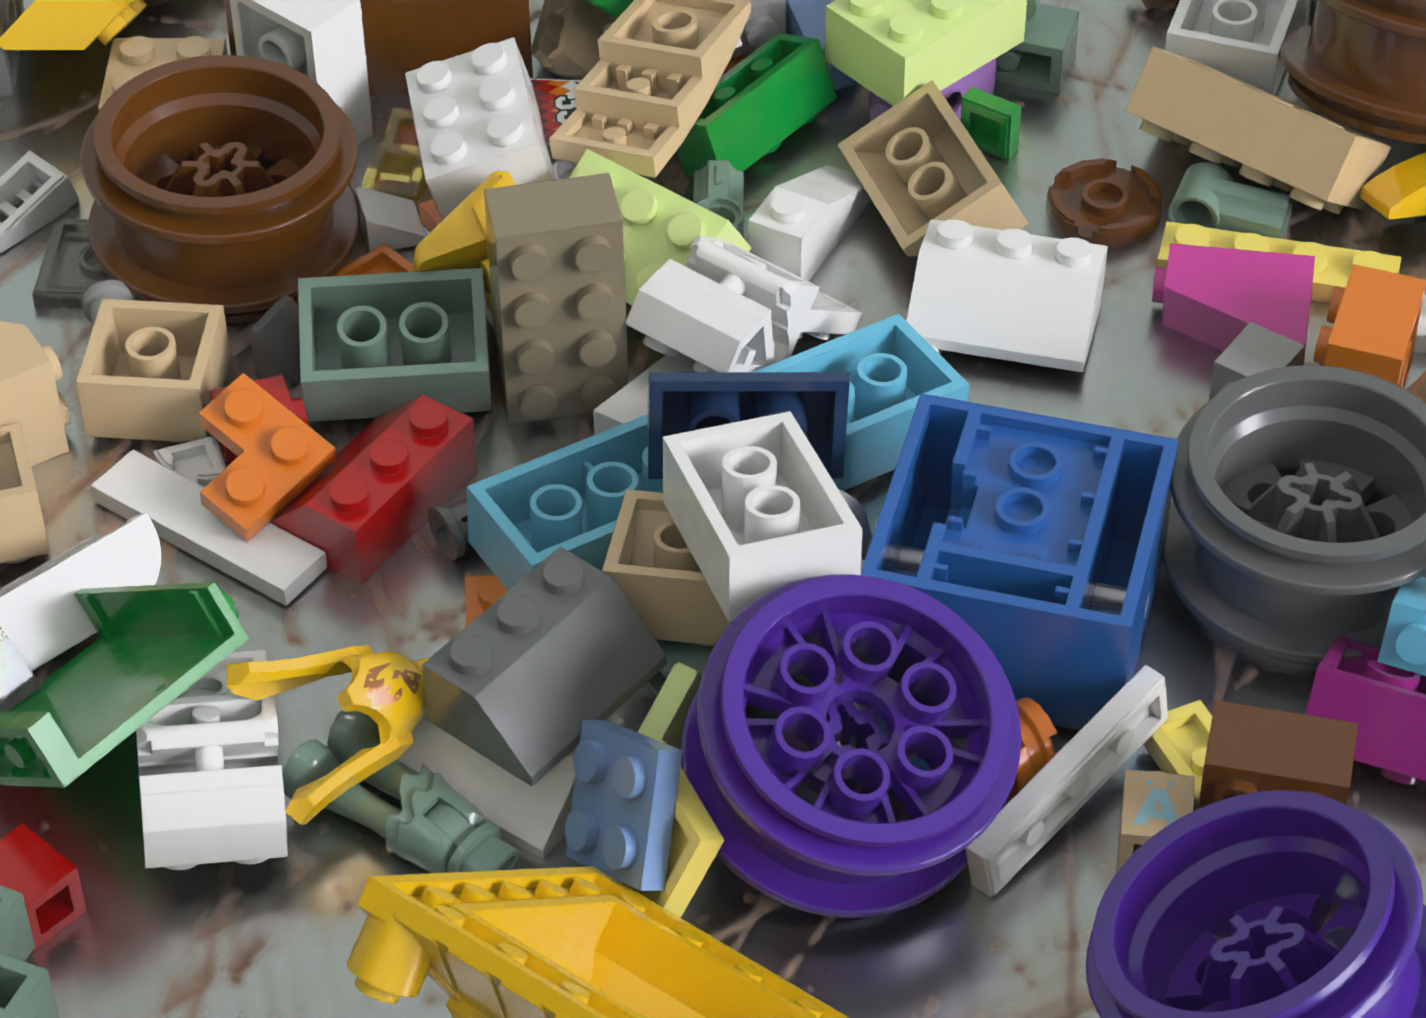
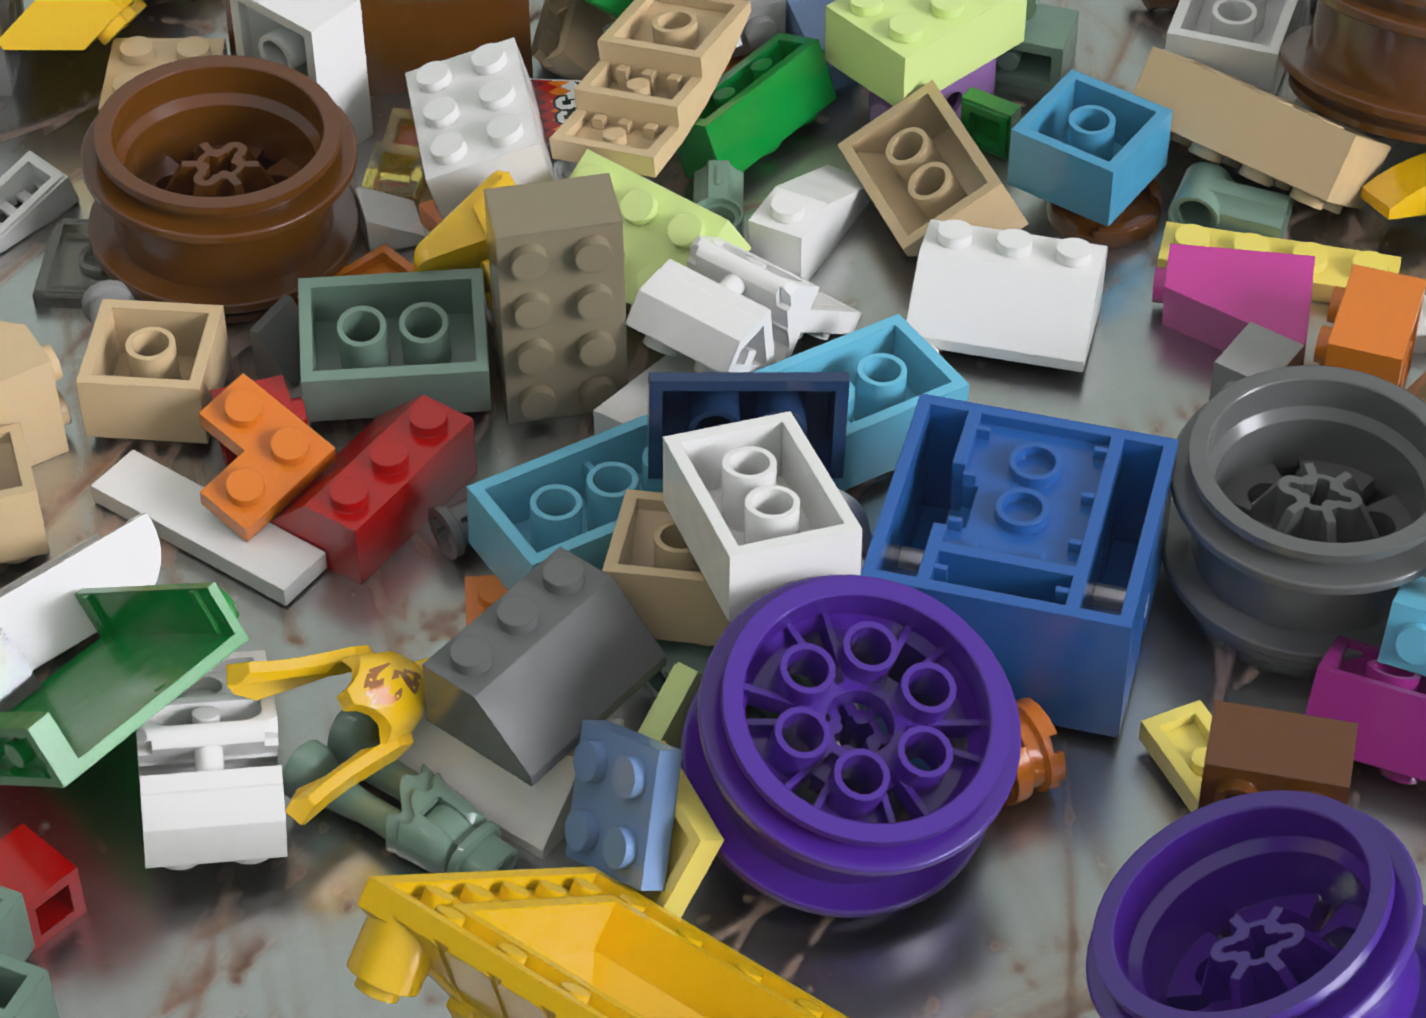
white tile [153,436,226,487] -> none
white tile [965,665,1168,898] -> none
tan brick [1116,769,1195,874] -> none
none -> dark azure brick [1007,69,1173,227]

